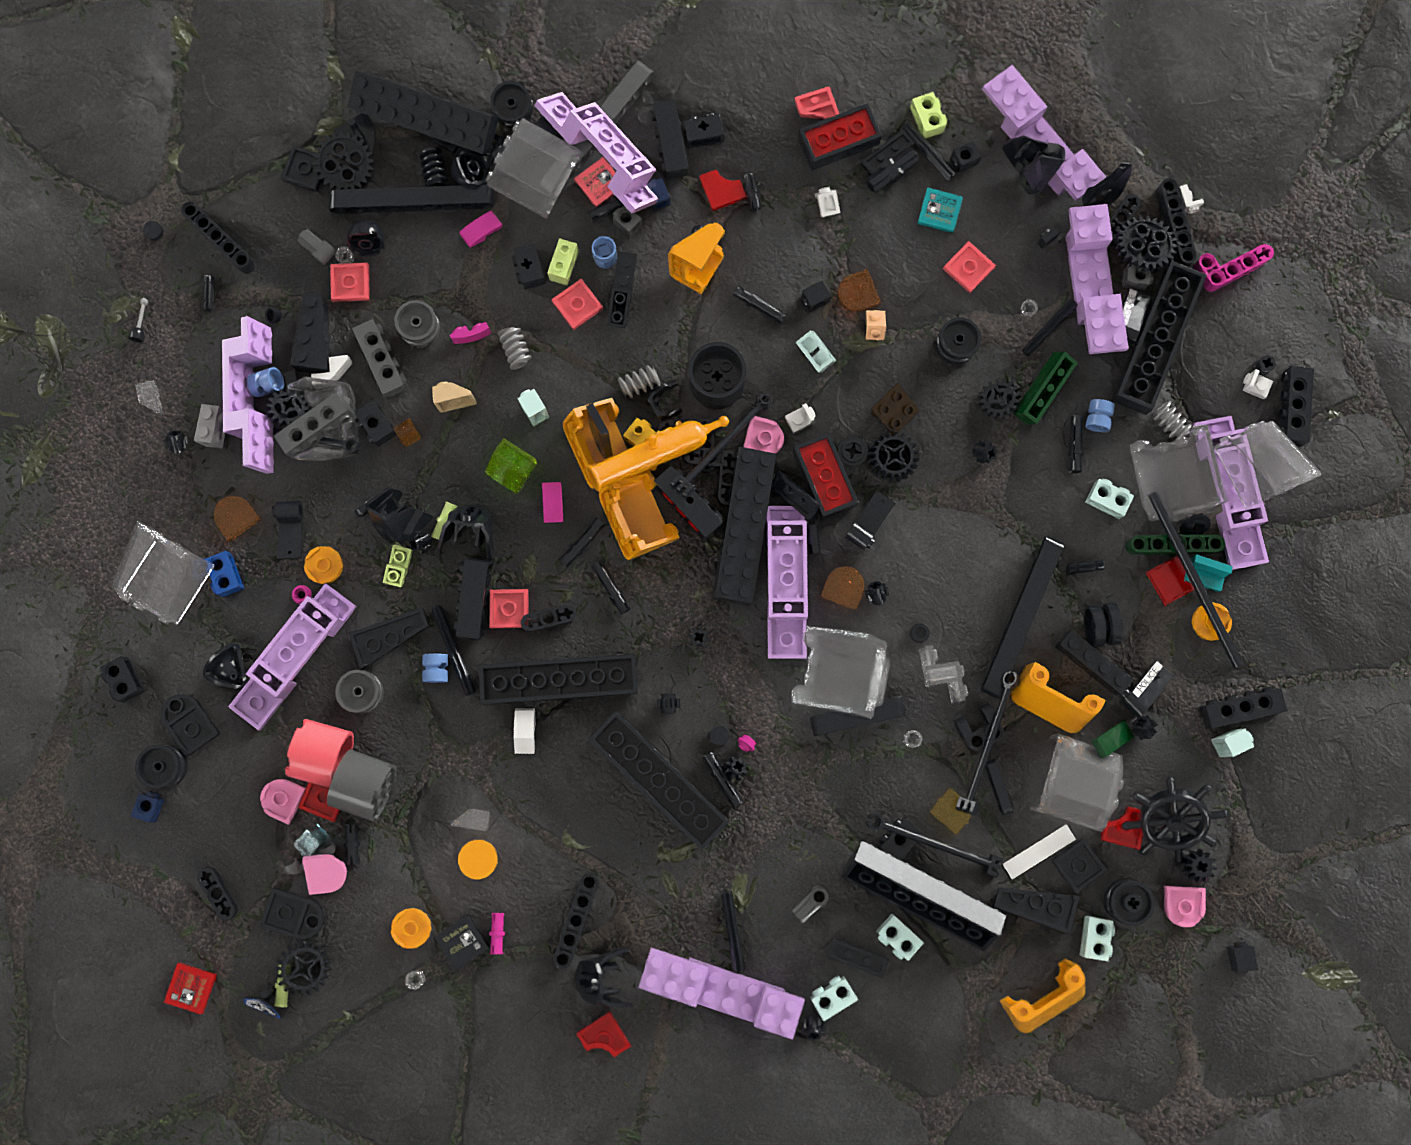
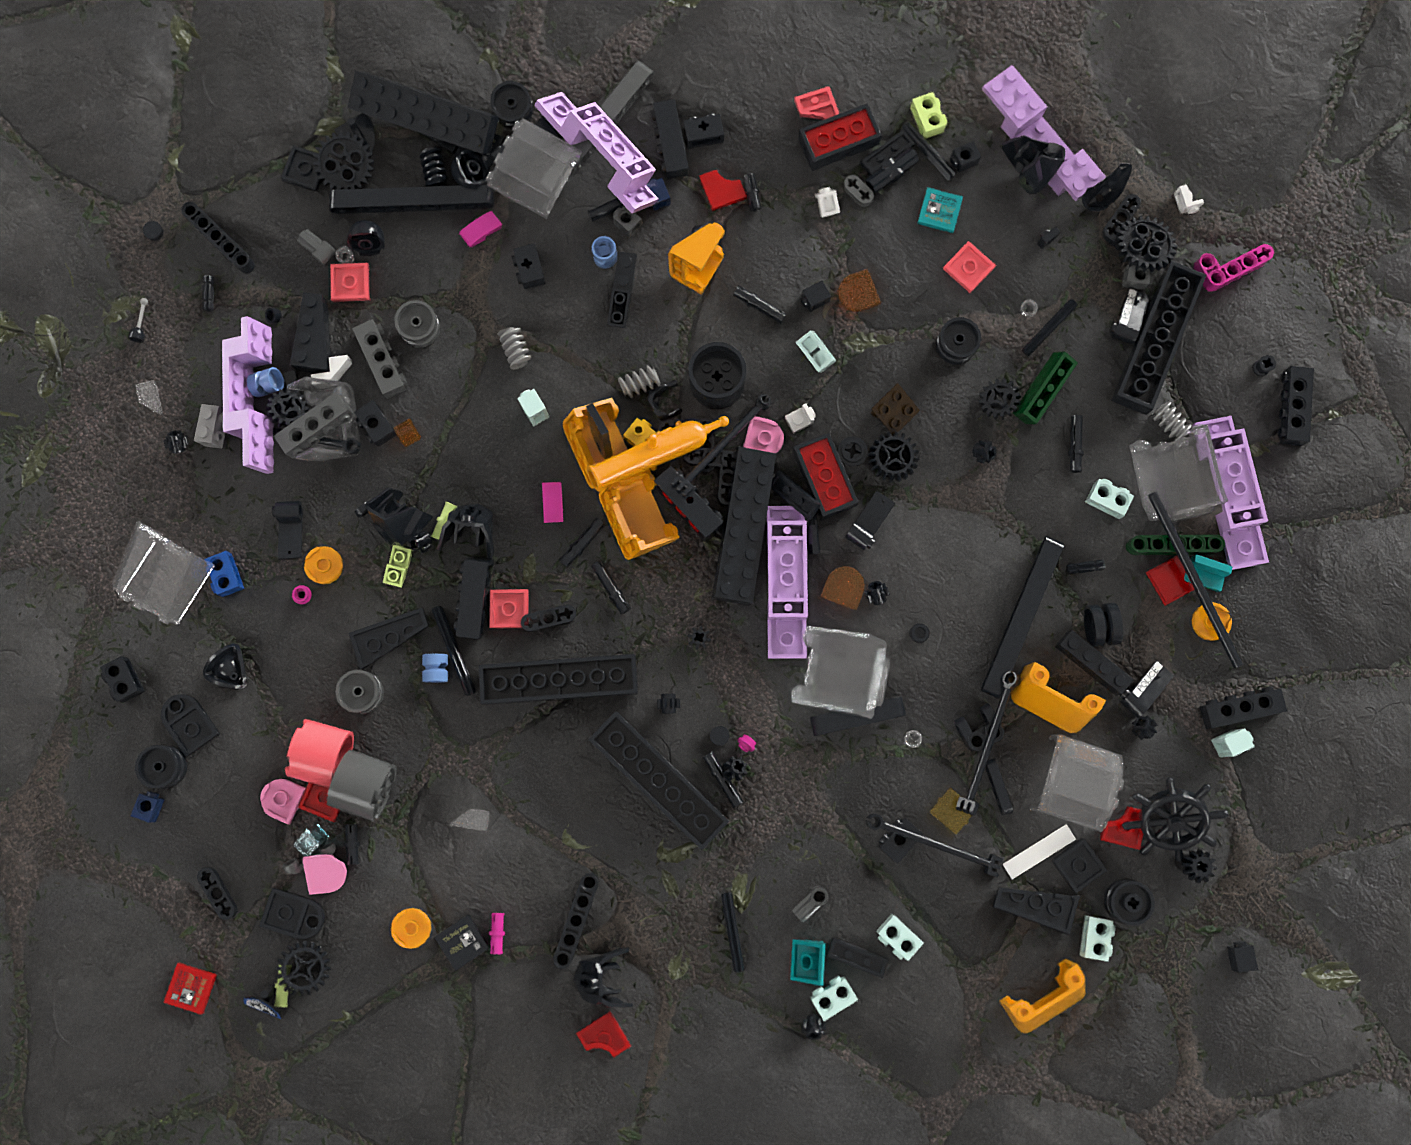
clear orange tile [214,496,261,542] -> none
lavender bracket [228,583,357,731] -> none
clear bush [405,970,425,990] -> none
tan slope [432,381,477,413] -> none
dark pink slope [449,322,492,344] -> none
light orange tile [458,840,498,879] -> none
clear neon green slope [485,438,538,494] -> none
white slope [514,708,536,754] -> none
yellowish green brick [548,238,579,285] -> none
coral tile [551,279,604,330] -> none
coral tile [574,157,616,207] -> none
lavender bracket [638,948,805,1039] -> none
black brick [842,841,1006,951] -> none
light nougat bracket [866,310,886,340] -> none
clear bracket [919,645,968,703] -> none
lavender bracket [1065,204,1129,354] -> none
medium blue wheel [1085,399,1115,432] -> none
dark green tile [1092,720,1134,759] -> none
black beam [1156,178,1197,267] -> none
bright pink tile [1164,886,1206,927] -> none
black gear [1179,513,1211,535] -> none
clear windscreen [1214,420,1322,509] -> none
white bracket [1243,369,1273,400] -> none
none -> teal slope [790,939,825,986]
none -> dark grey beam [843,175,874,207]

